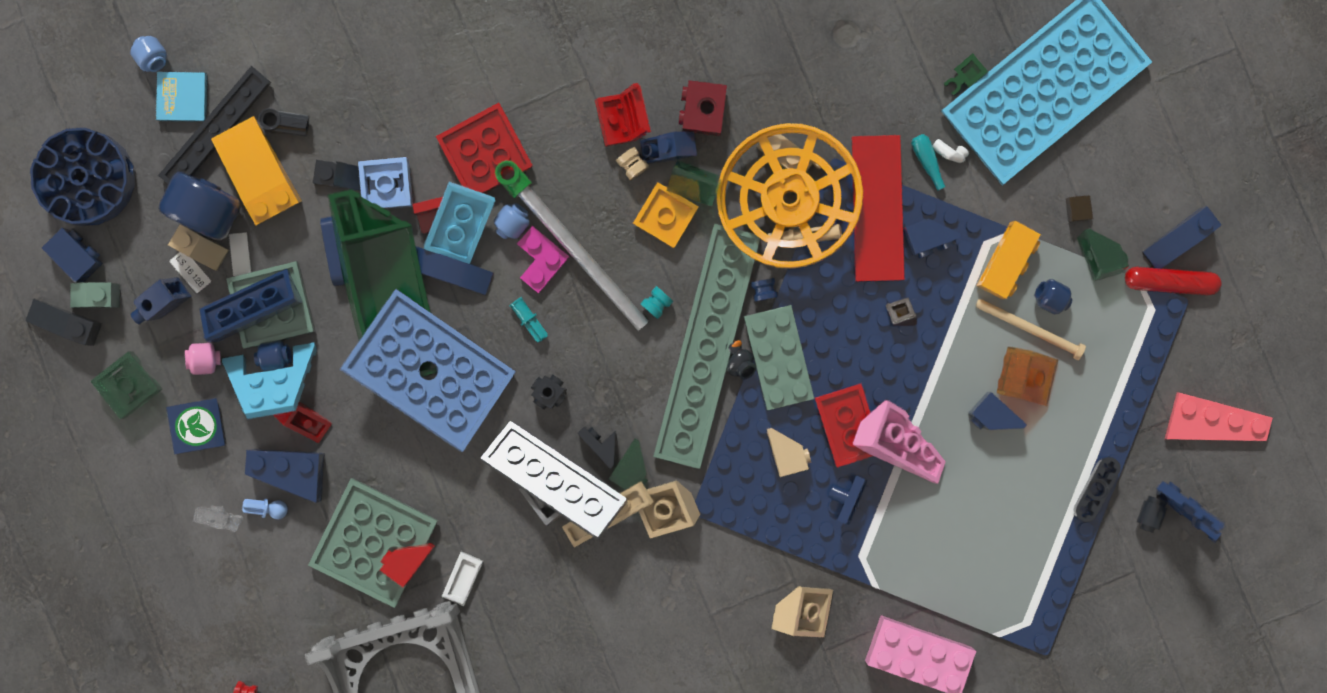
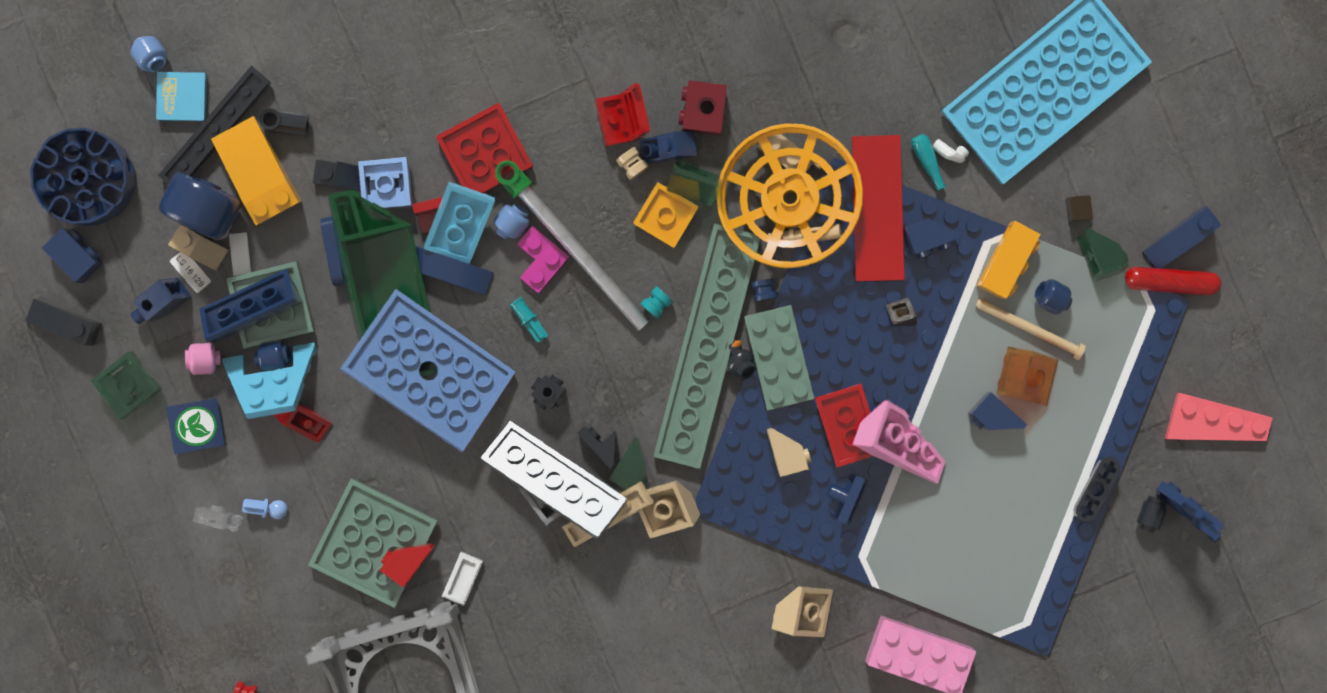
sand green slope [70,283,120,308] -> none
dark blue wedge [245,449,325,503] -> none
dark green plate [943,53,988,96] -> none

